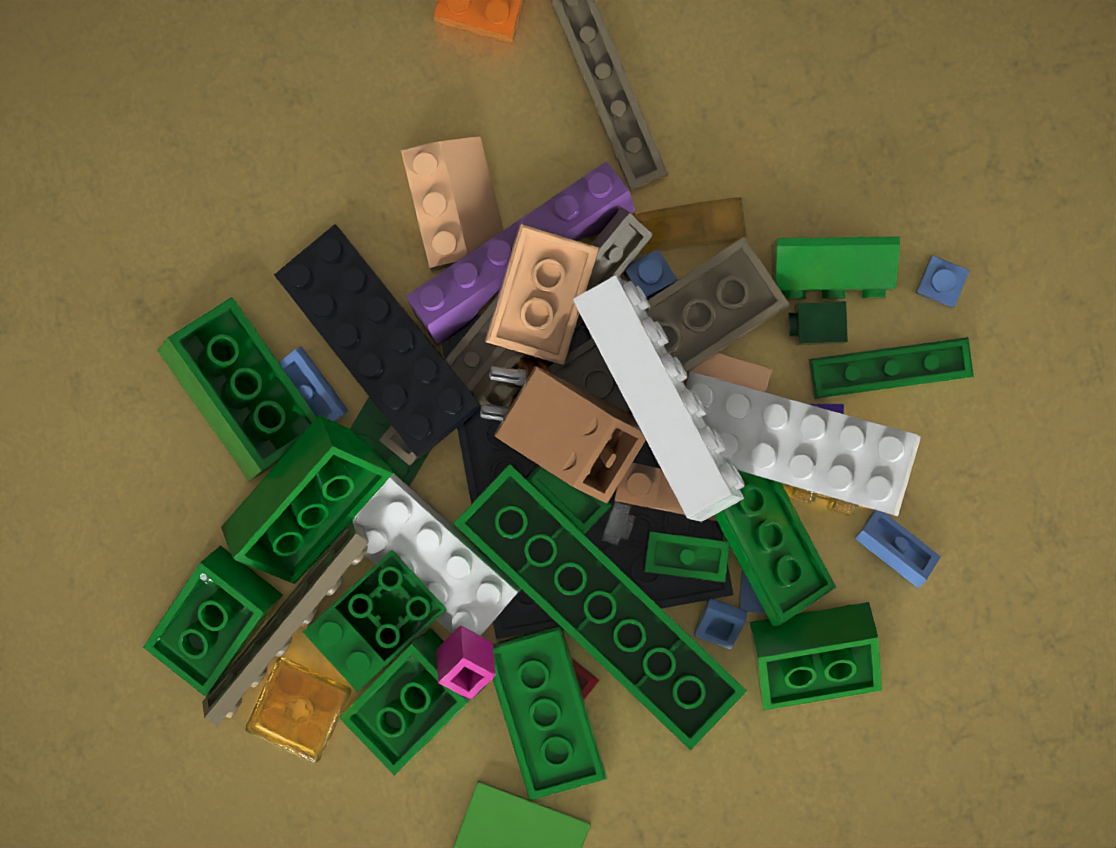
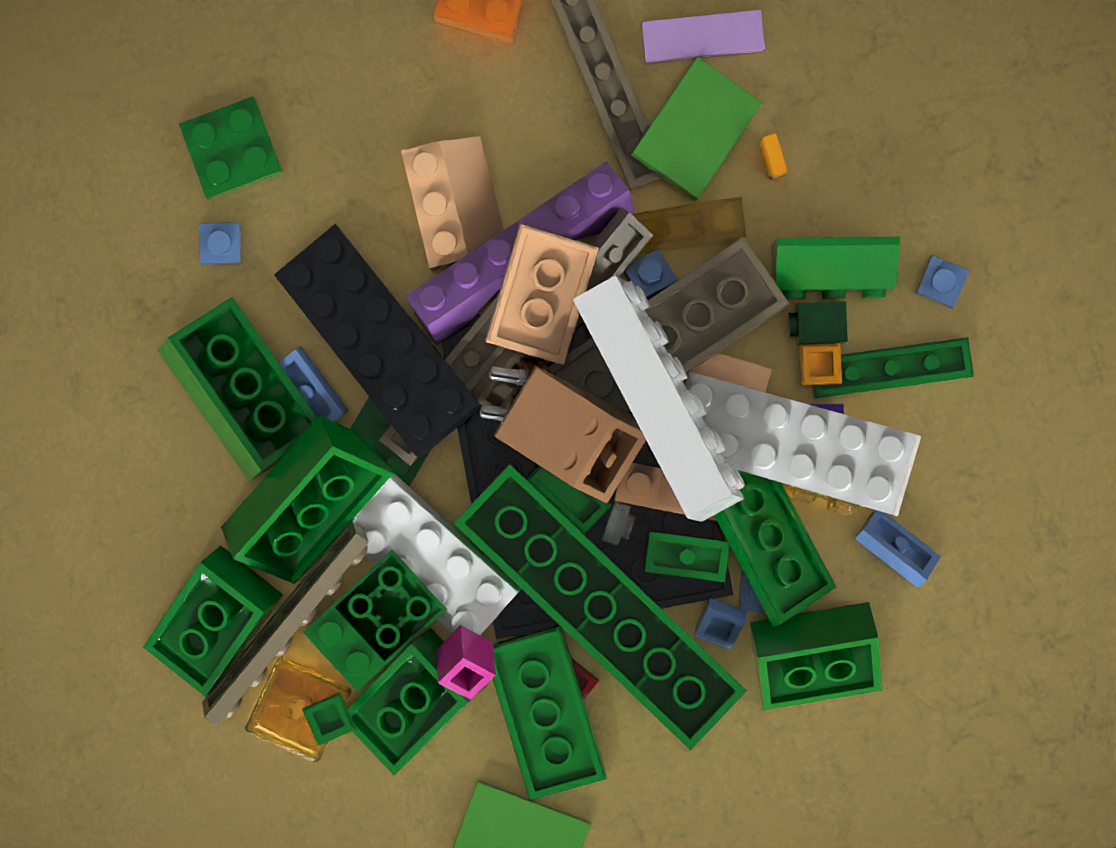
none -> green plate [179,96,283,200]
none -> medium blue plate [199,222,242,265]
none -> green tile [302,692,356,746]
none -> bright green tile [630,56,762,201]
none -> lavender tile [641,10,765,63]
none -> light orange tile [759,133,788,180]
none -> light orange tile [799,343,842,385]

